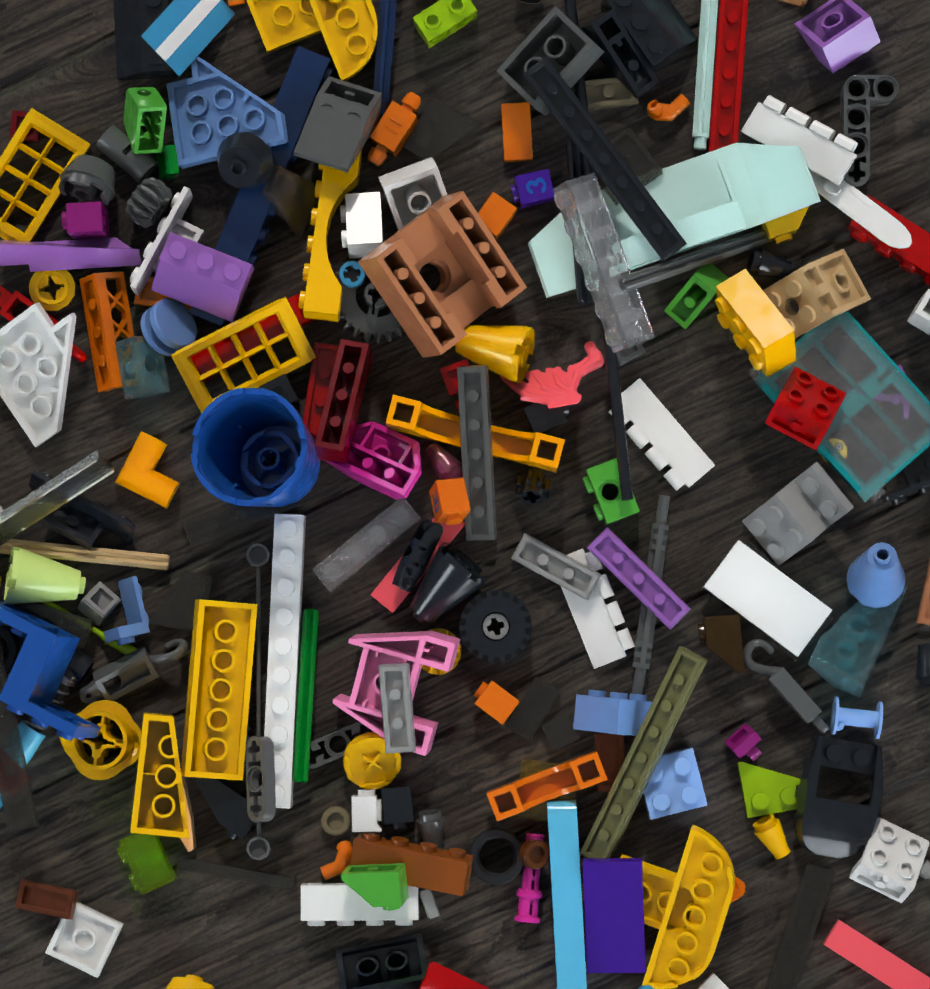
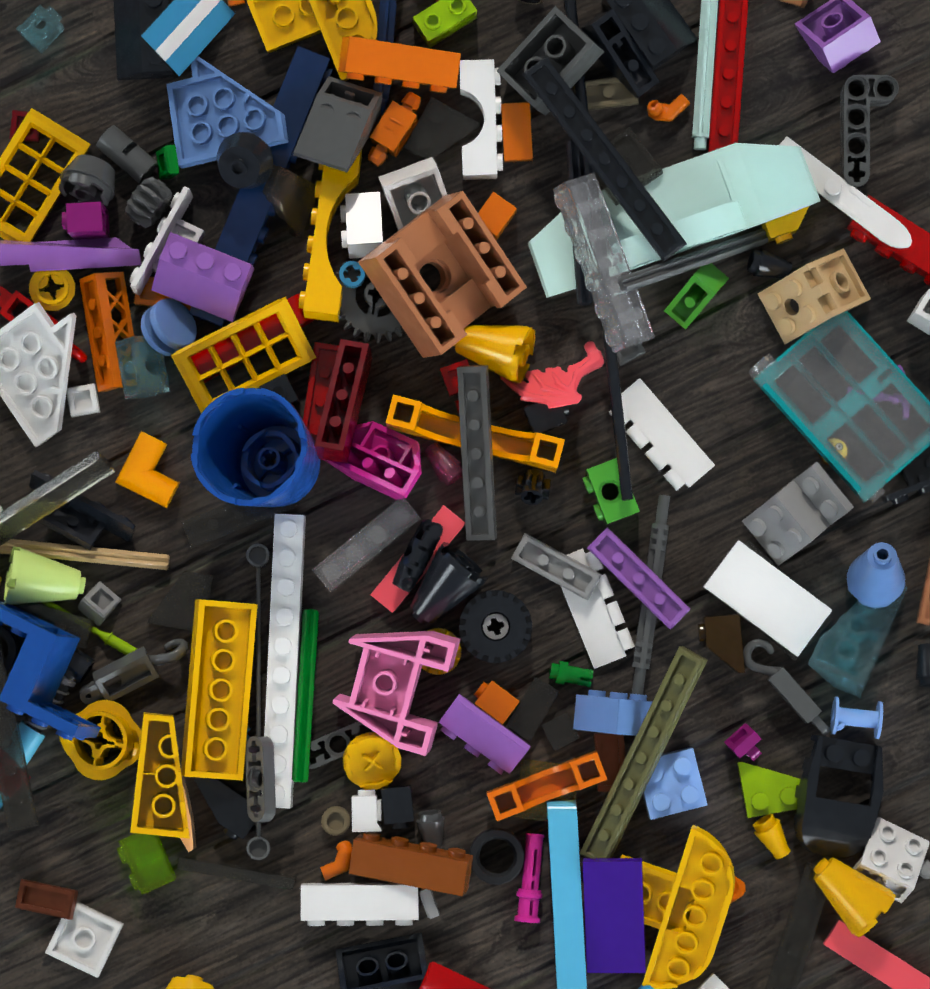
medium blue bracket [103,576,150,646] -> none
bright green torso [124,87,167,154] -> none
bright green slope [341,863,409,911] -> none
light grey tile [378,663,416,753] -> none
orange brick [429,478,471,525] -> none
dark purple brick [510,169,555,209] -> none
reddish brown tile [519,839,550,869] -> none
yellow brick [715,269,797,378] -> none
white windscreen [741,95,858,186] -> none
red bracket [765,367,846,450] -> none
none -> clear light blue brick [16,5,65,54]
none -> white tile [66,383,100,418]
none -> orange brick [338,36,461,93]
none -> medium lavender slope [439,693,531,775]
none -> white arch [460,59,503,180]
none -> green animal [548,660,594,688]
none -> yellow cone [813,857,896,937]

